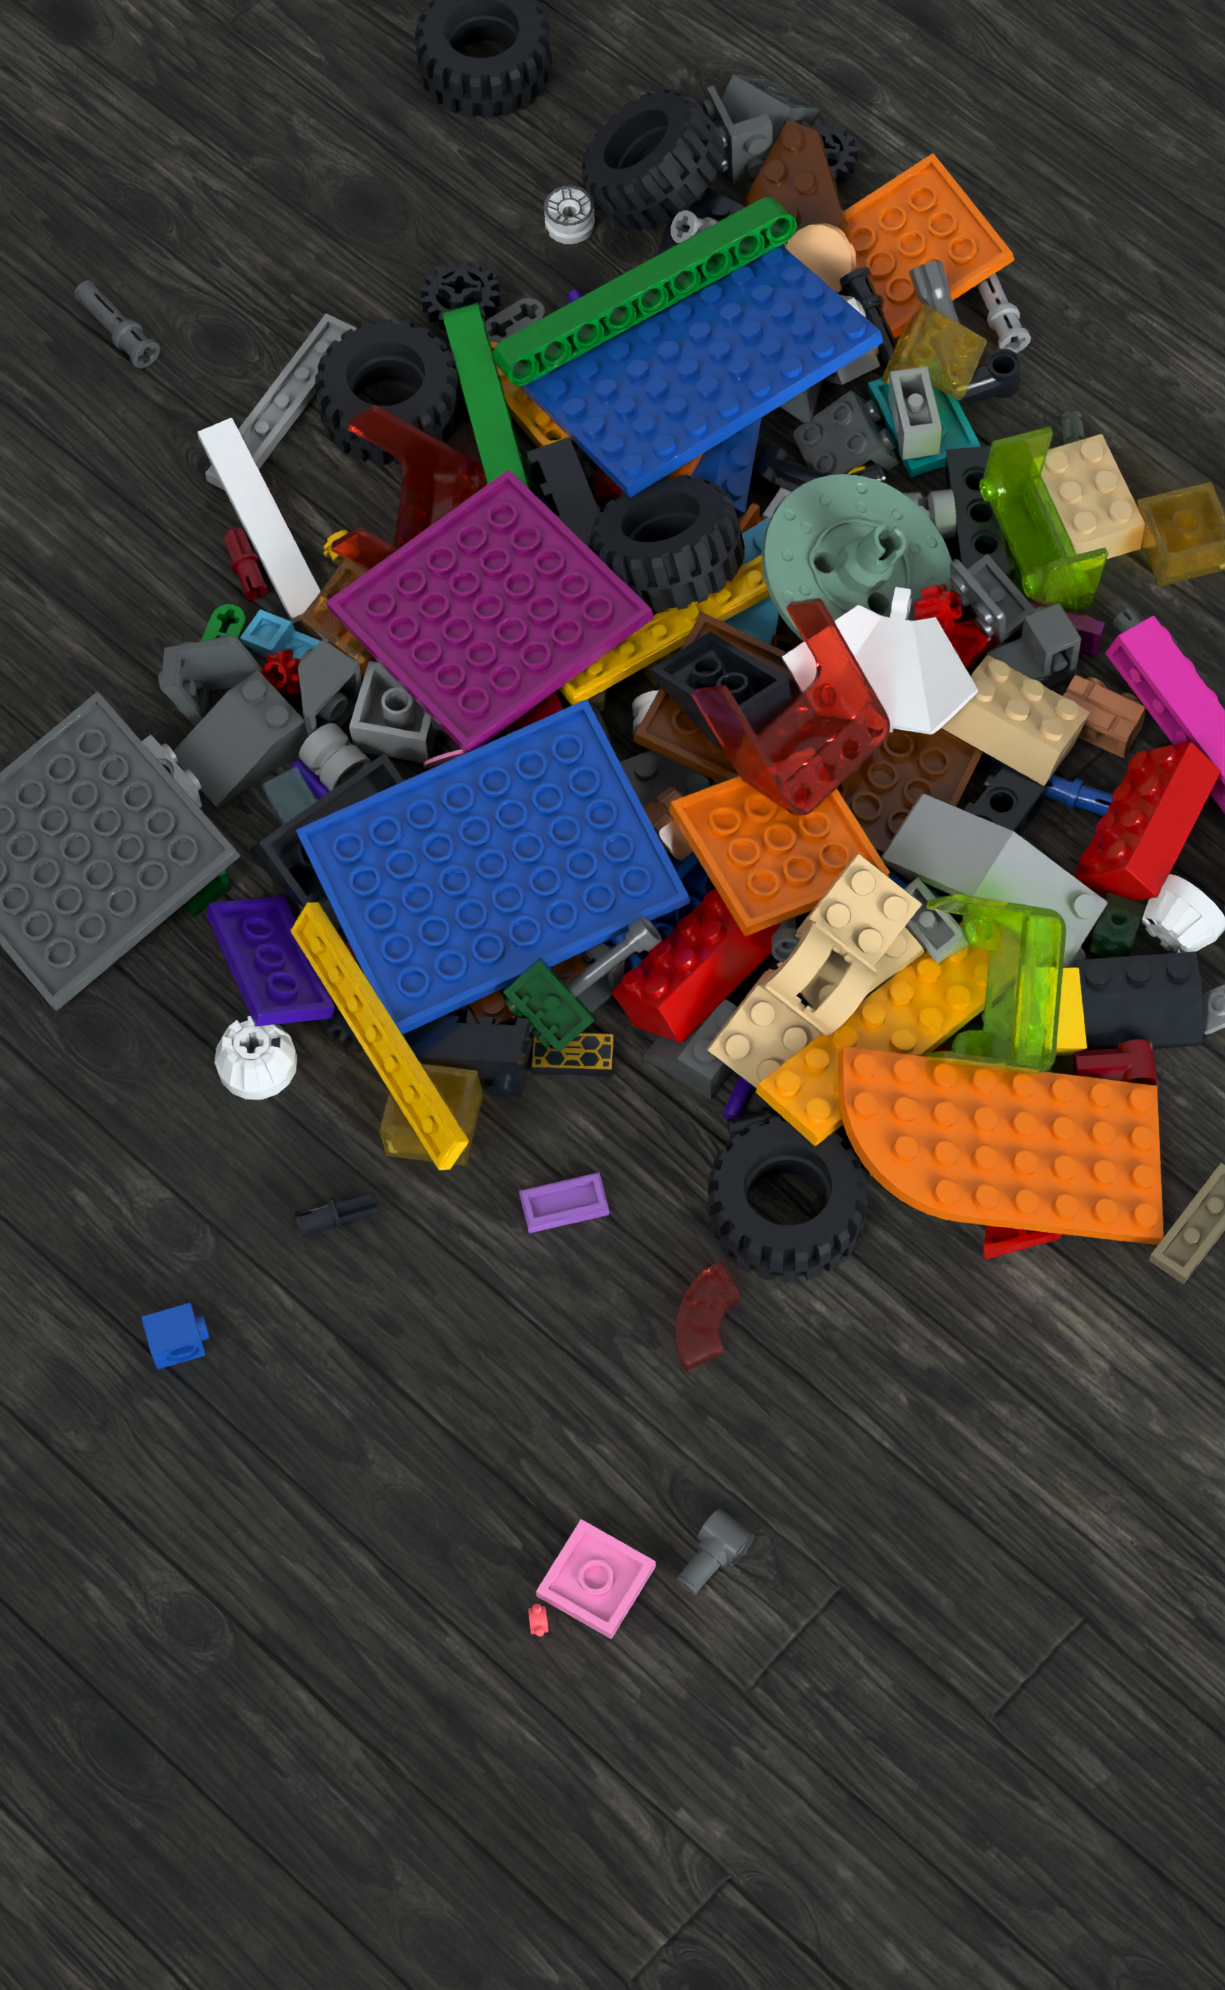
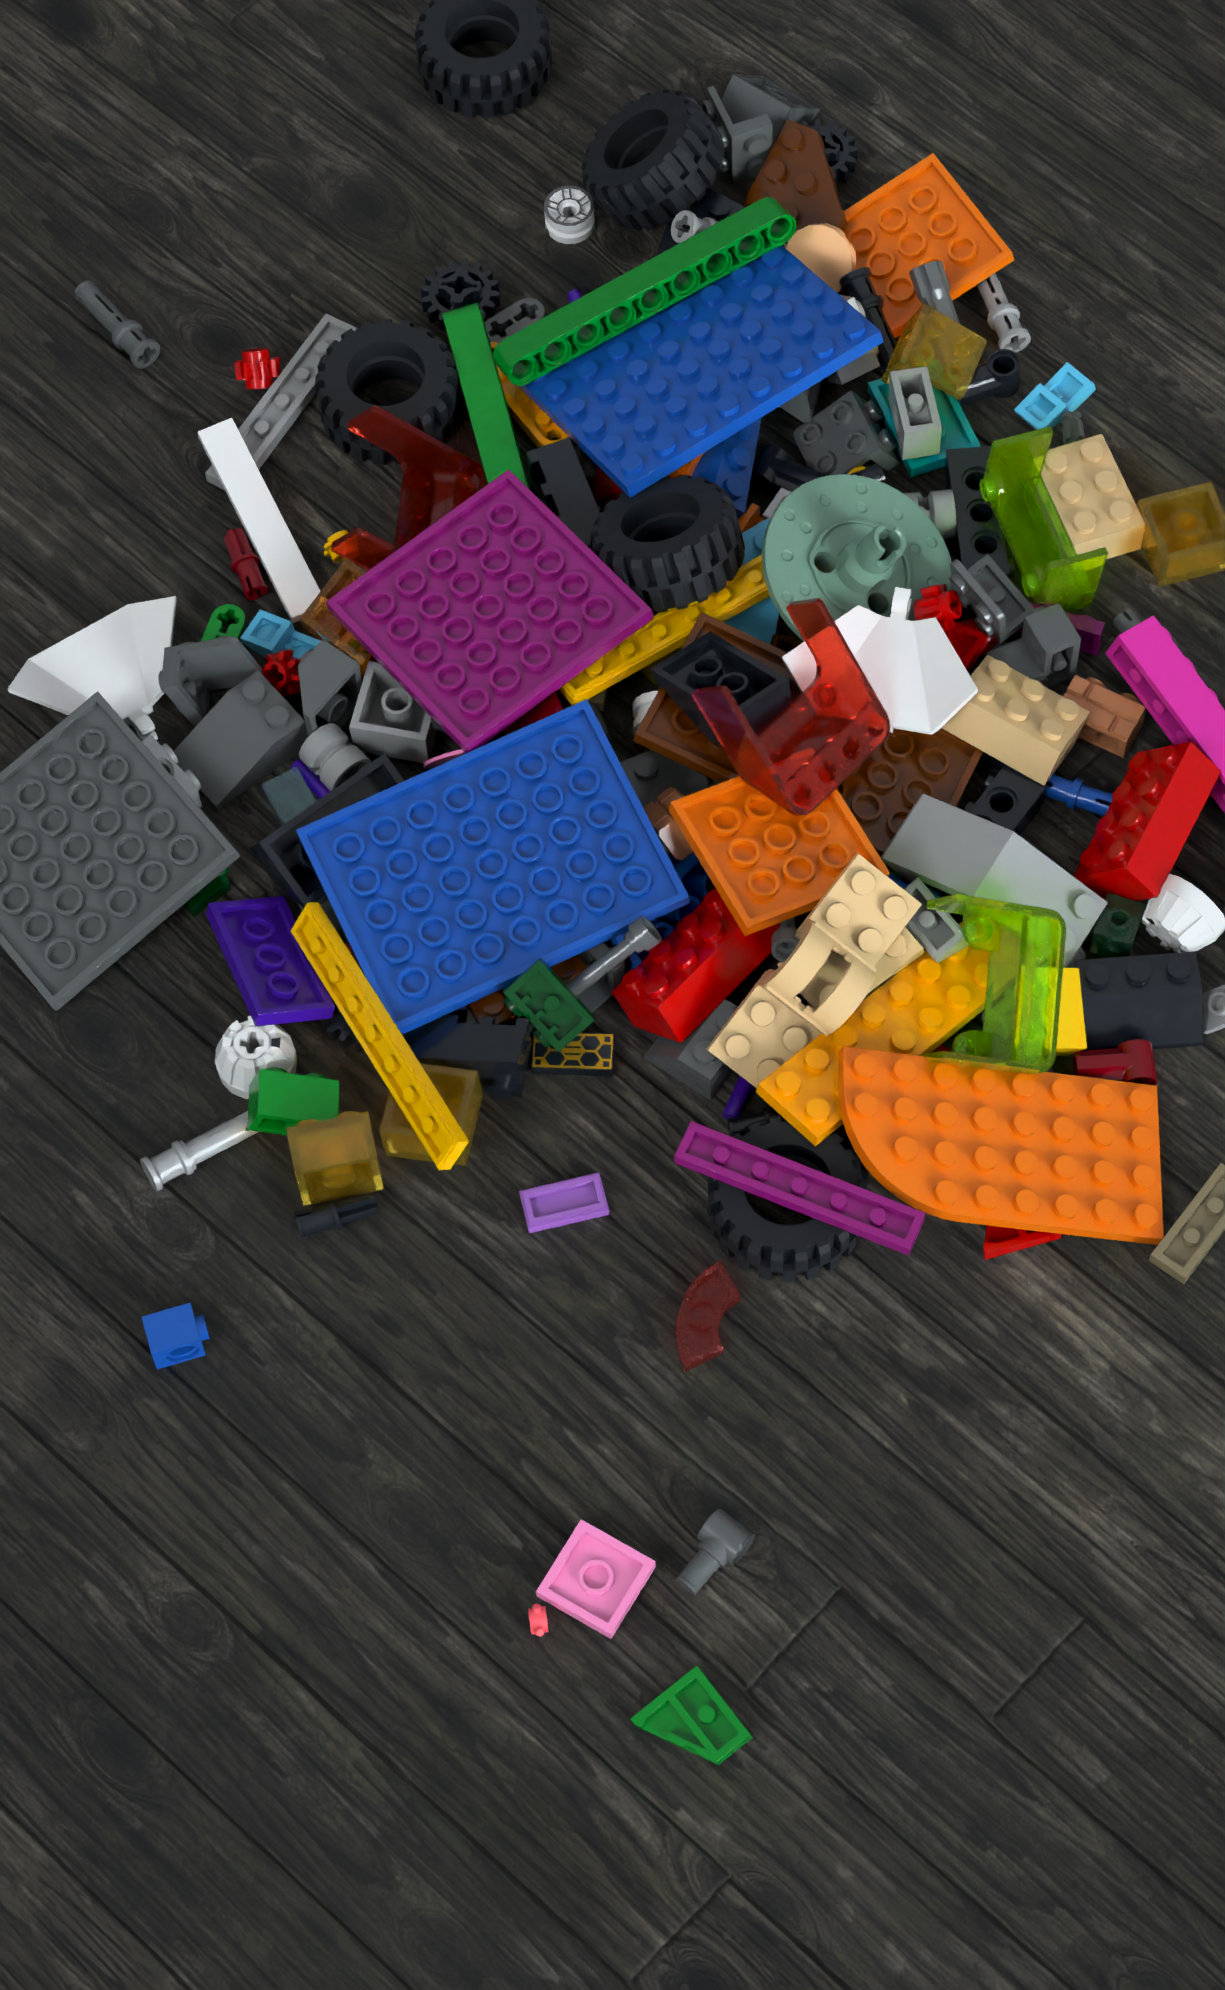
none -> white panel [8,596,177,741]
none -> light grey pin [140,1111,261,1192]
none -> red gear [234,348,281,389]
none -> green brick [247,1067,339,1141]
none -> clear yellow brick [286,1111,384,1206]
none -> green wing [631,1666,753,1765]
none -> magenta plate [674,1121,926,1256]
none -> medium azure slope [1014,362,1096,434]

